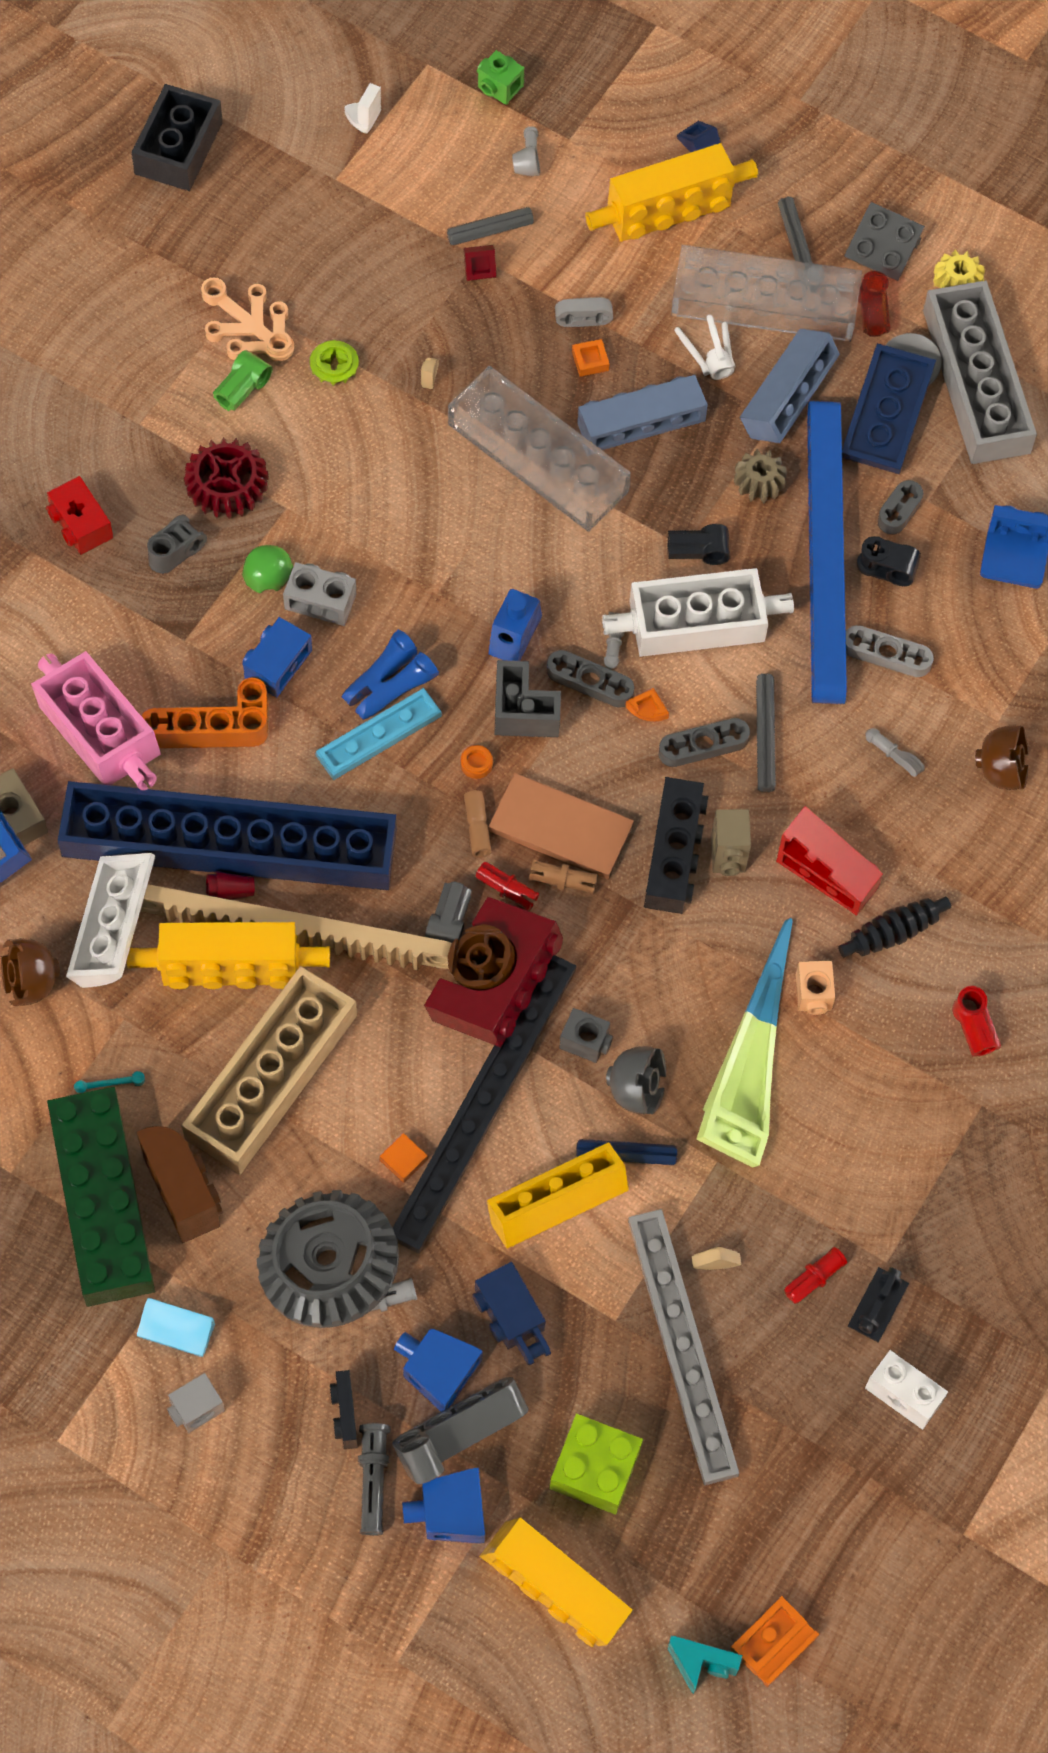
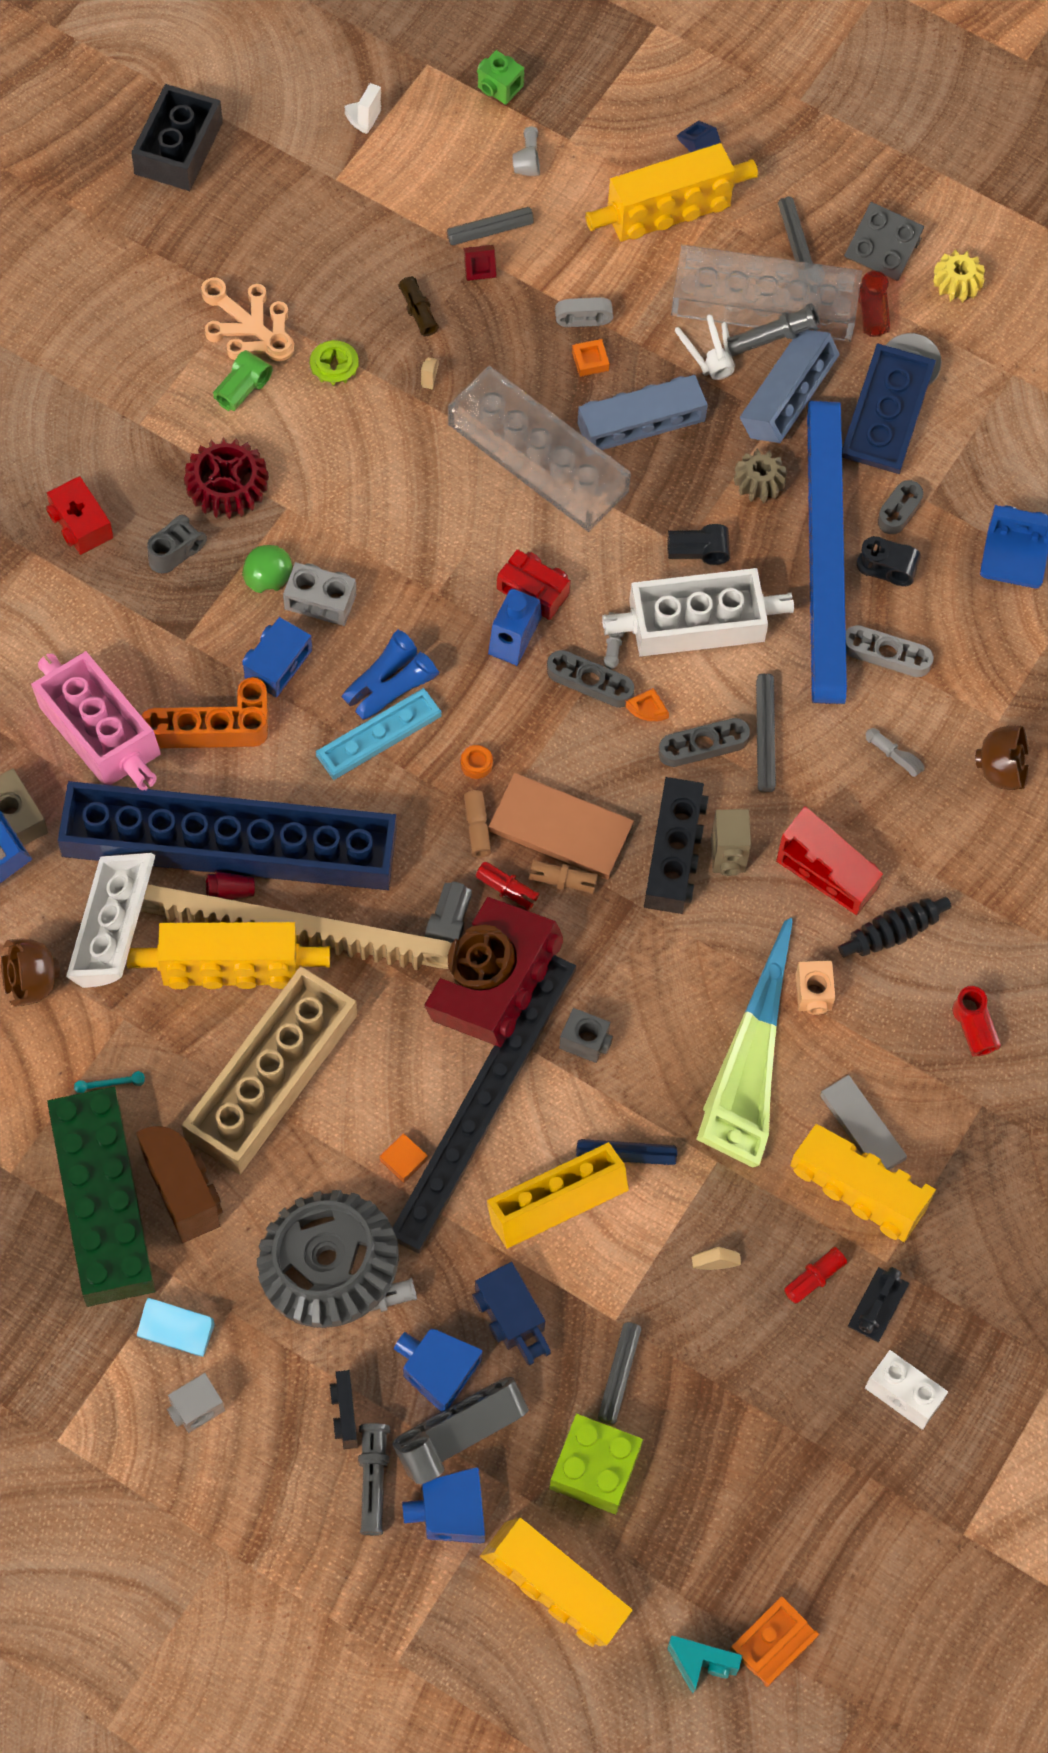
dark grey brick [494,660,561,738] -> none
dark grey cylinder [606,1046,667,1115] -> none
light grey plate [628,1209,739,1486] -> none
light grey brick [923,280,1037,464] -> none
none -> dark brown pin [398,276,439,337]
none -> red brick [496,549,571,620]
none -> dark grey axle [598,1322,641,1424]
none -> dark grey pin [727,303,821,356]
none -> yellow wedge [790,1124,936,1243]
none -> light grey tile [820,1075,907,1170]

